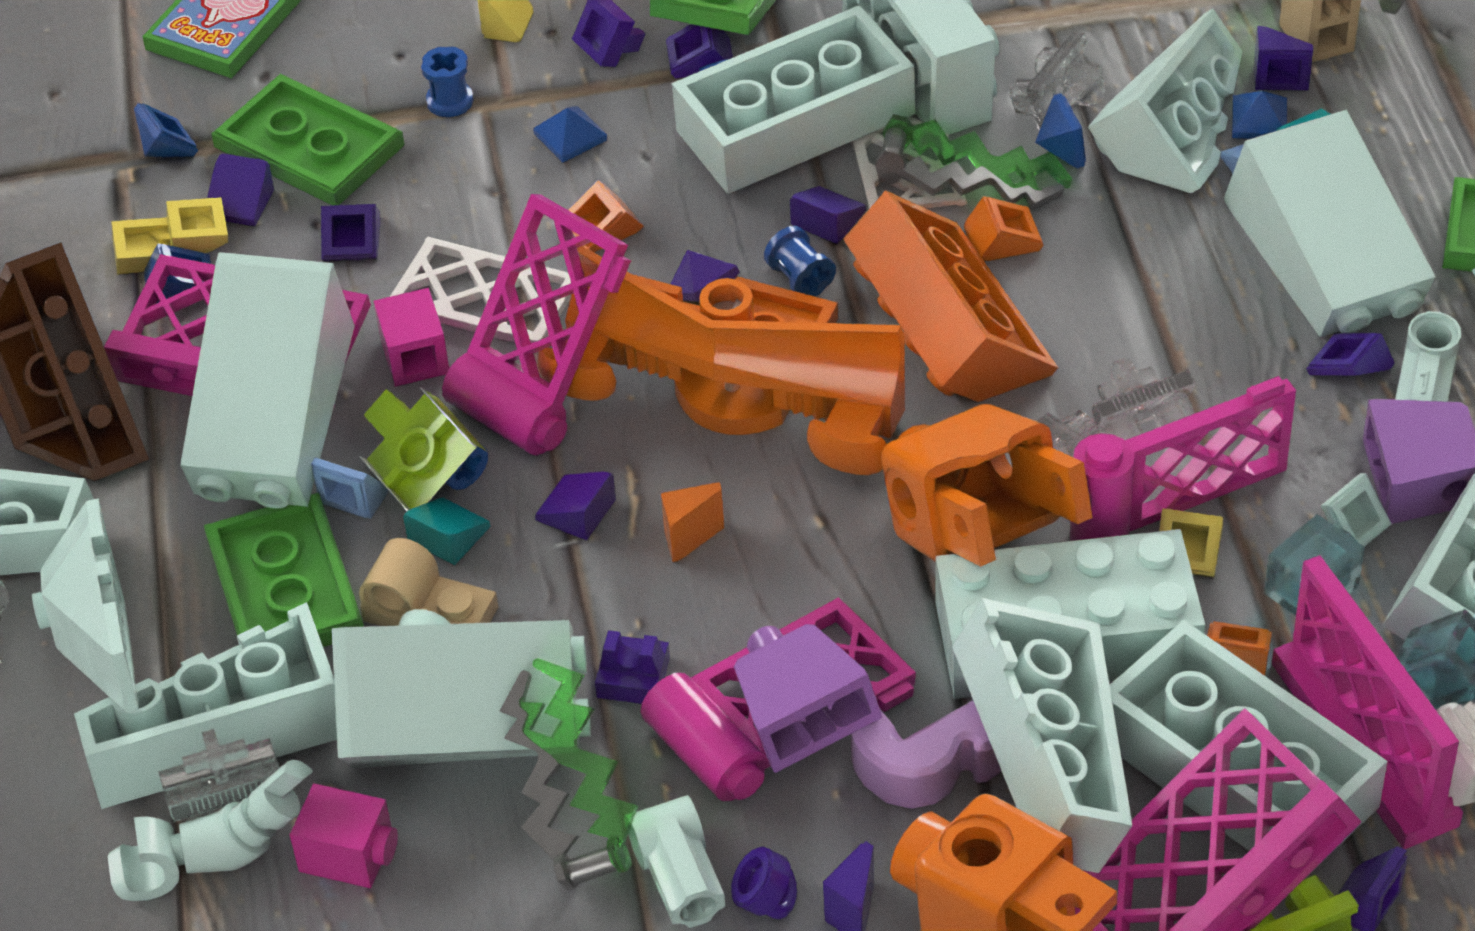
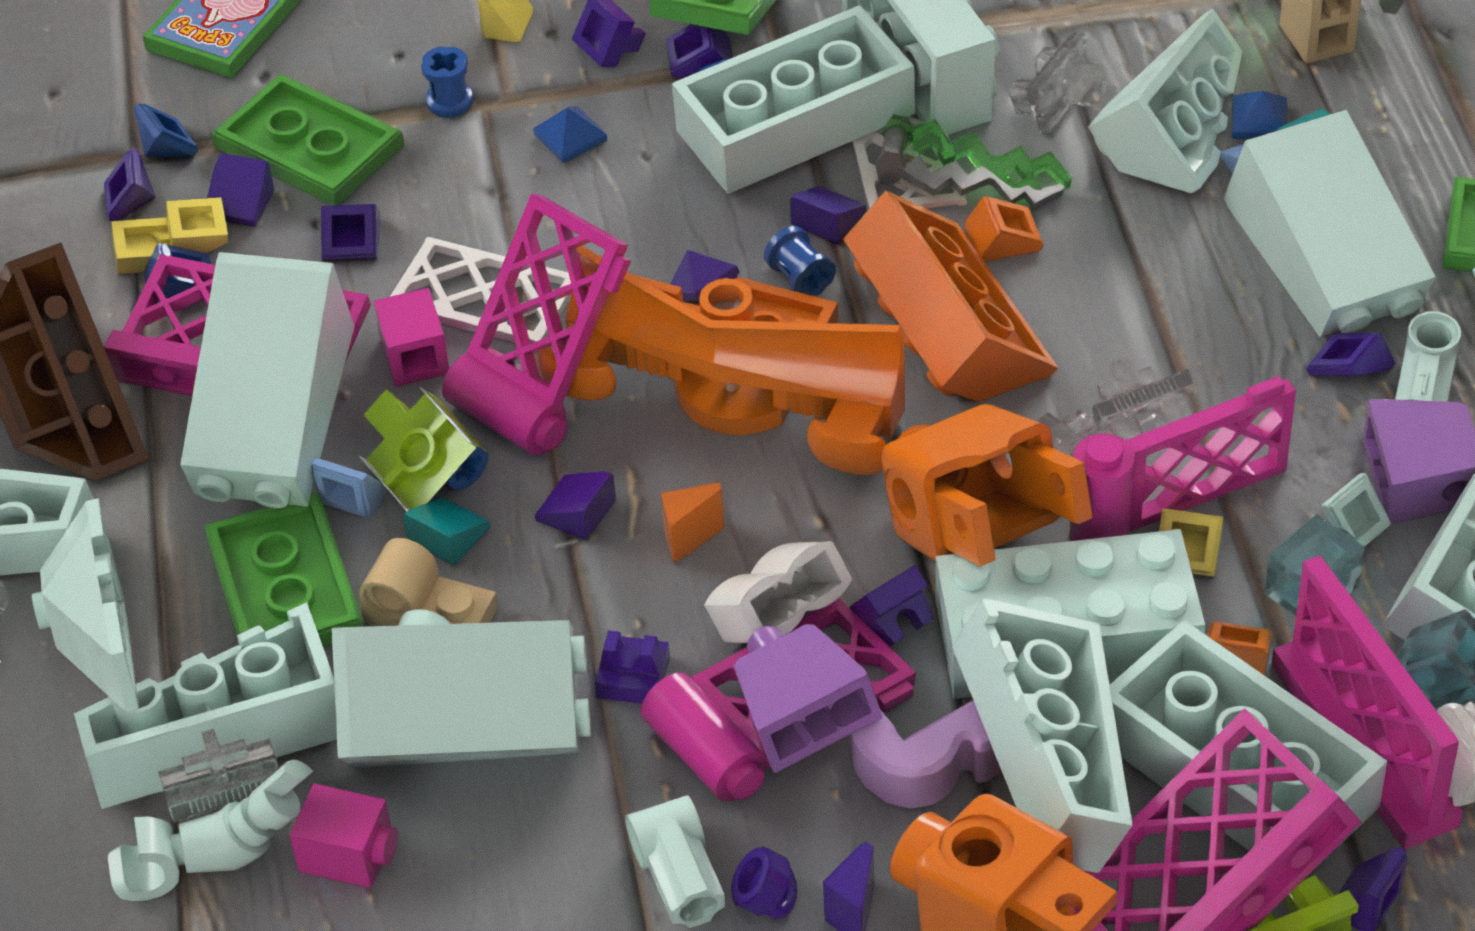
piece [500,658,638,891] -> none
orange slope [569,180,644,252] -> none
blue slope [1035,93,1086,169] -> none
dark purple slope [1254,26,1313,90] -> none
none -> dark purple slope [104,148,156,221]
none -> white brick [704,541,852,643]
none -> dark purple tile [849,565,934,647]

